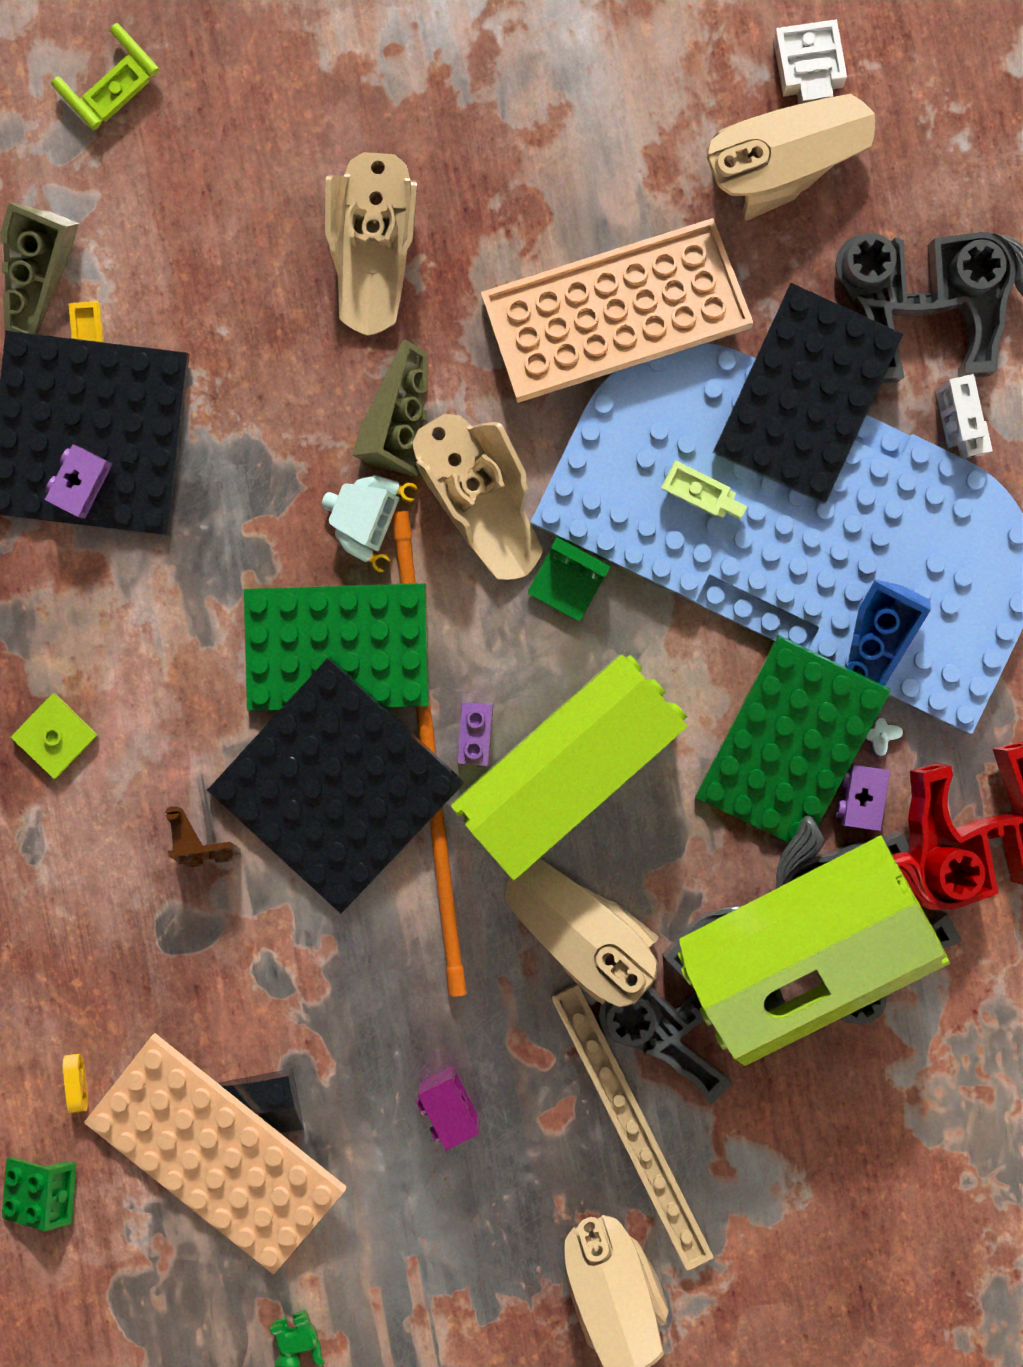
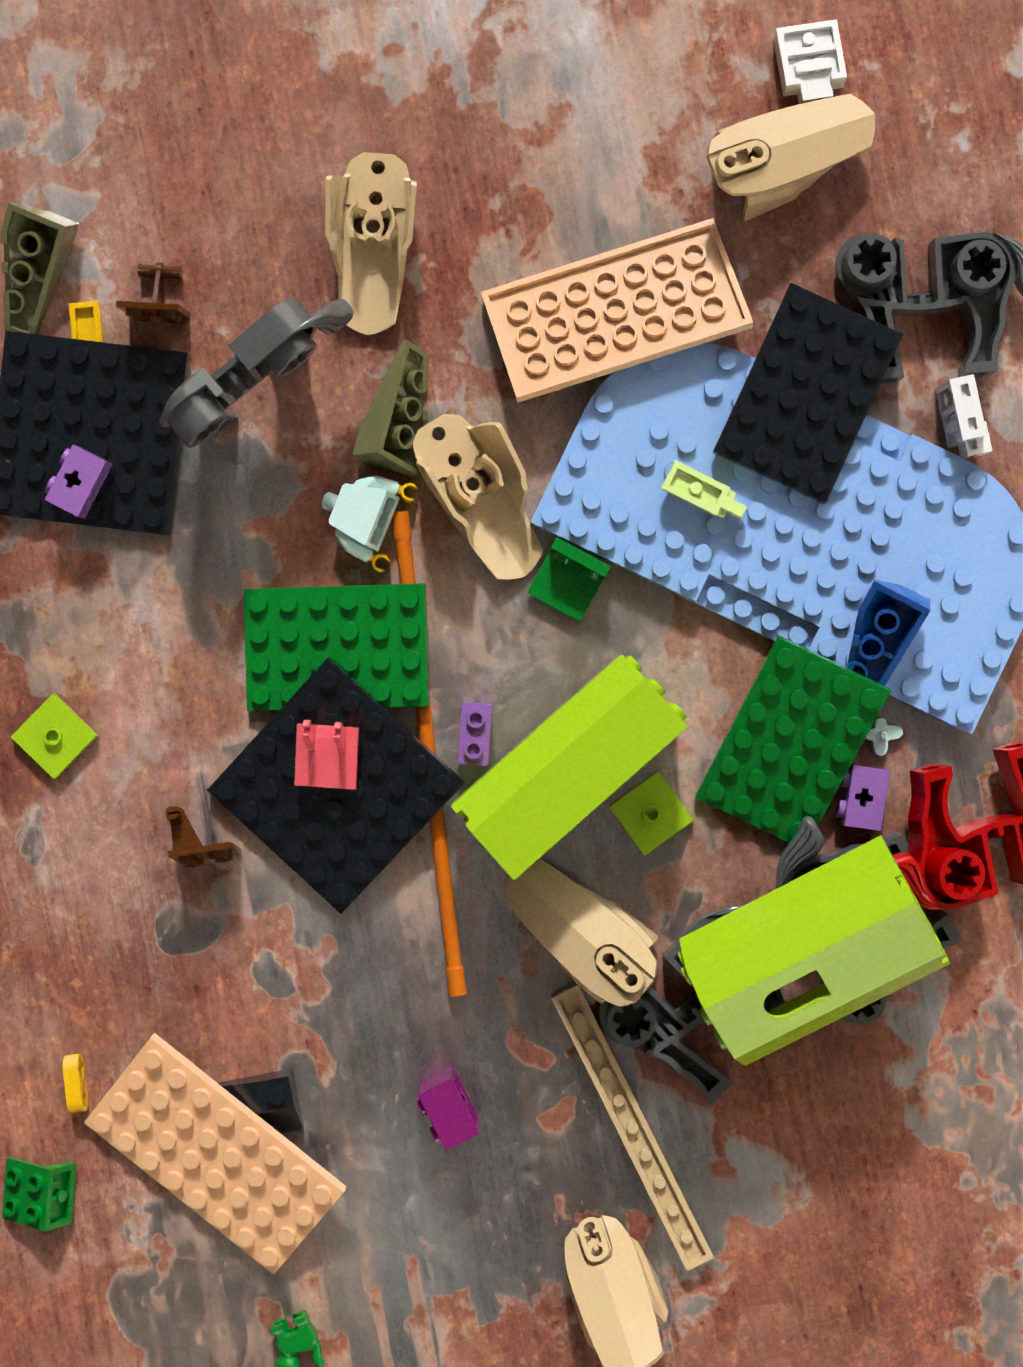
lime plate [51,23,160,130] -> none
none -> reddish brown plate [116,262,190,323]
none -> dark grey animal [159,298,354,448]
none -> coral plate [294,720,359,790]
none -> lime plate [609,771,694,856]

